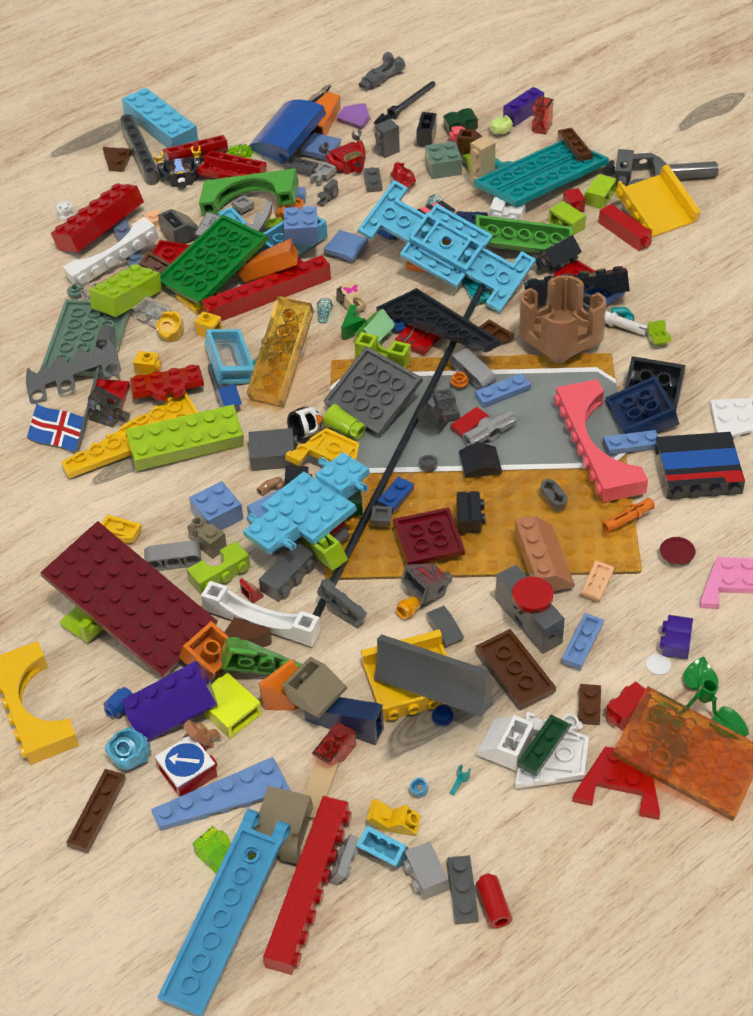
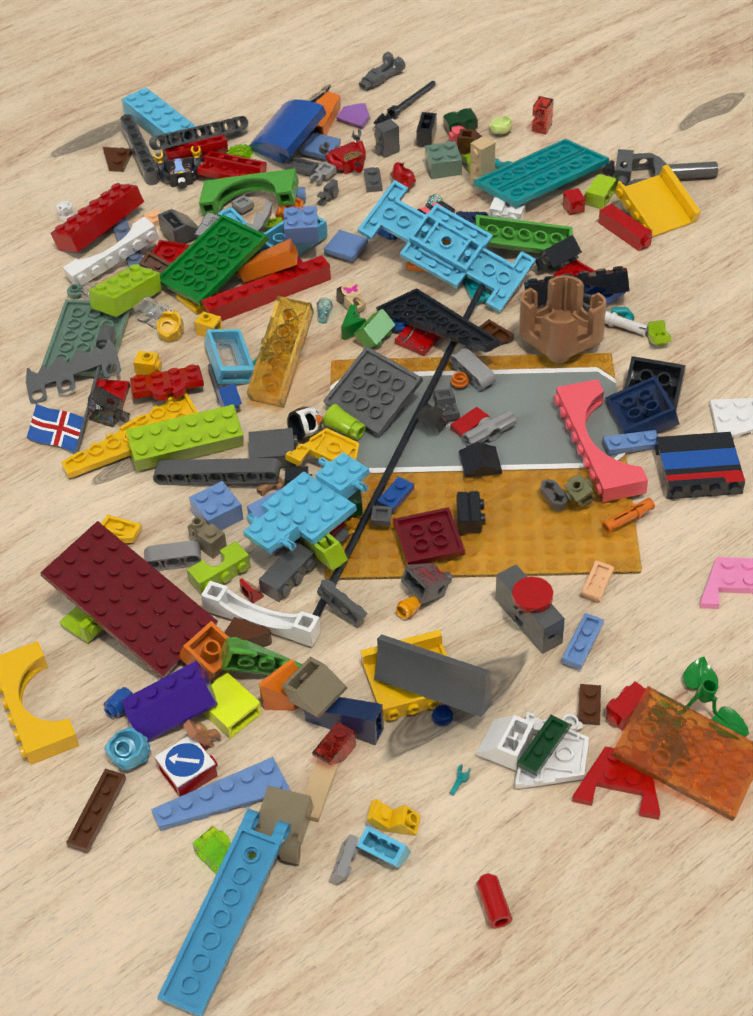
red brick [263,796,352,975] -> none
lime arch [355,332,411,368] -> none
light grey piece [402,841,448,900] -> none
dark azure hinge [410,778,429,797] -> none
dark grey tile [419,455,438,471] -> none
dark grey slope [426,606,464,647] -> none
dark grey plate [447,855,479,925] -> none
medium blue plate [475,373,531,408] -> none
reddish brown plate [475,629,556,710] -> none
dark purple brick [503,87,544,127] -> none
nougat slope [515,516,575,591] -> none
lime brick [548,201,586,235] -> none
reddish brown tile [558,128,593,161] -> none
white sticker [646,654,671,674] -> none
dark purple brick [659,615,693,659] -> none
dark red piece [660,537,696,565] -> none
none -> dark grey beam [149,116,248,150]
none -> dark grey beam [153,458,281,485]
none -> olive brick [565,474,597,509]

